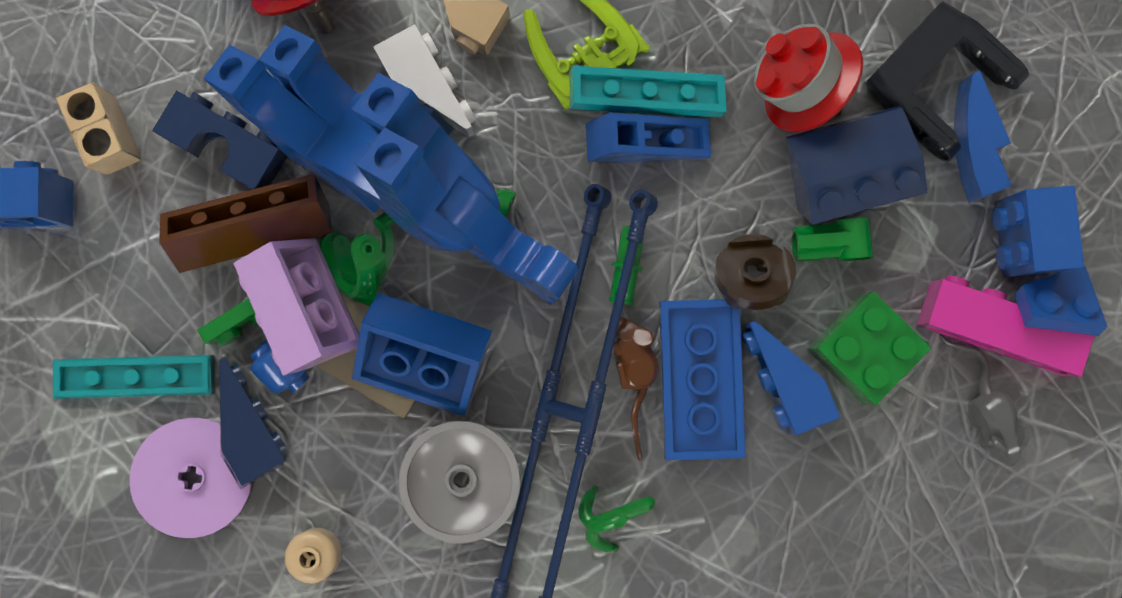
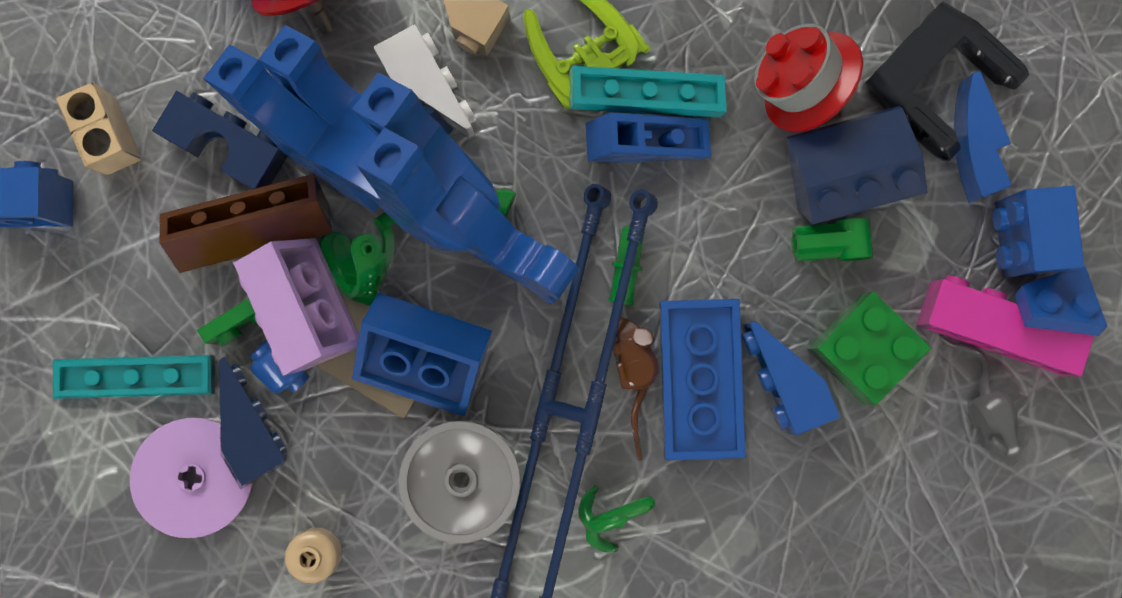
dark brown plate [714,234,796,310] -> none

